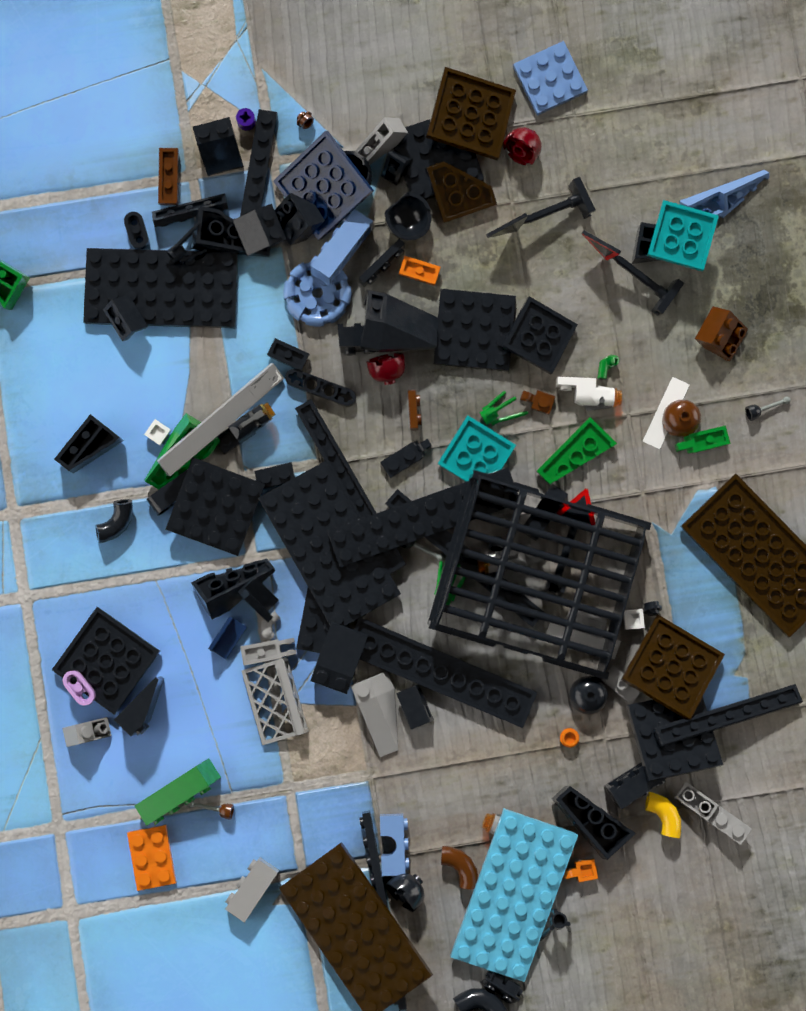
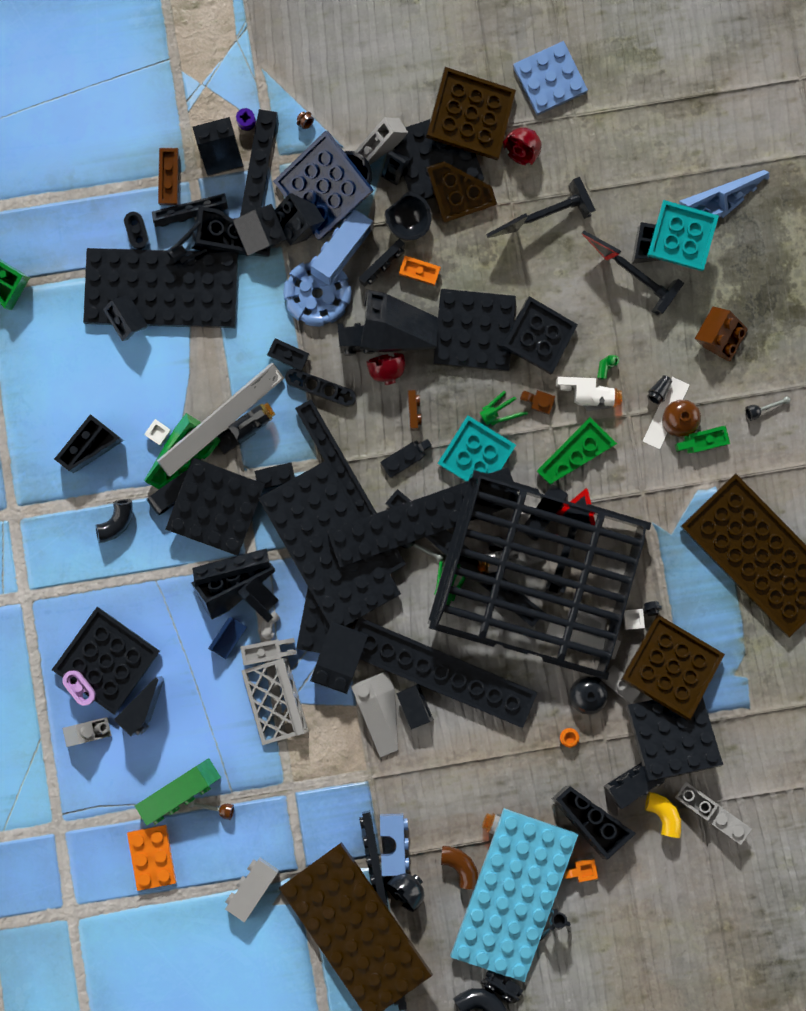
black tile [653,684,803,748] -> none
none -> black plate [192,548,271,586]
none -> black cone [647,375,673,404]

